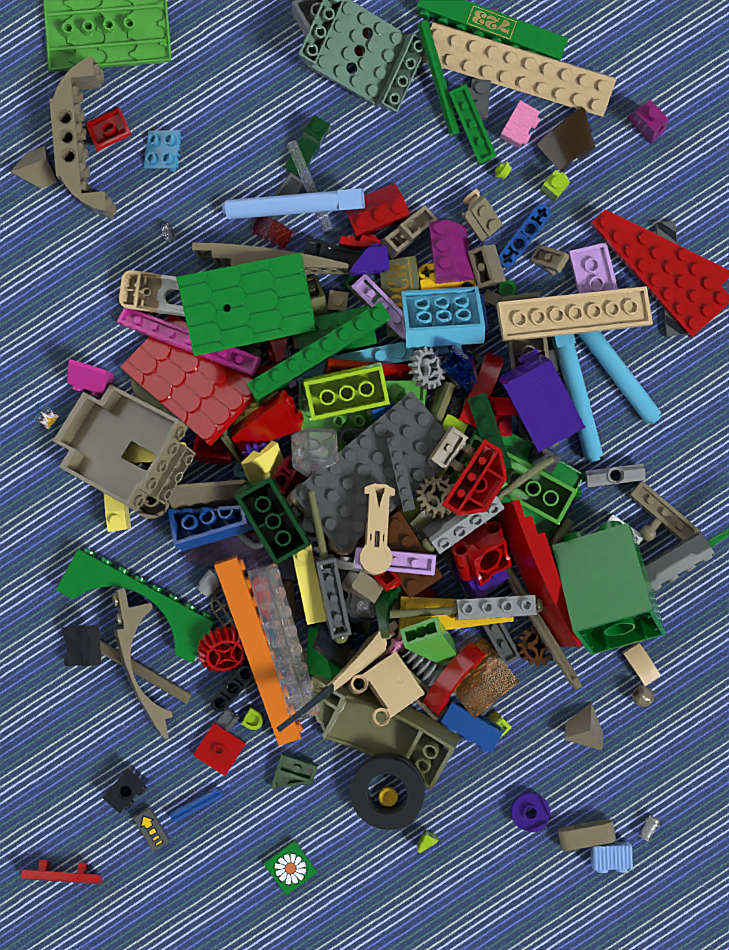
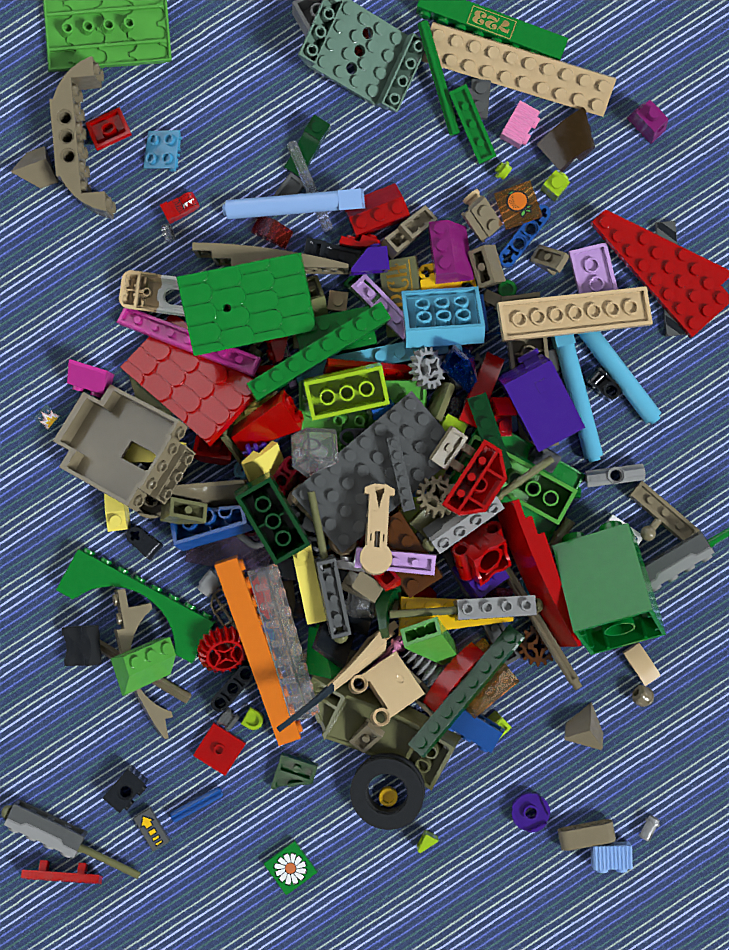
none -> piece [1,799,141,879]
none -> bright green slope [110,637,176,696]
none -> black piece [126,526,163,560]
none -> red leg [160,192,200,224]
none -> olive slope [160,497,208,524]
none -> dark tan slope [349,718,385,753]
none -> dark green plate [408,625,525,758]
none -> clear pink tile [486,587,513,598]
none -> clear orange tile [494,181,542,230]
none -> black piece [584,366,621,401]

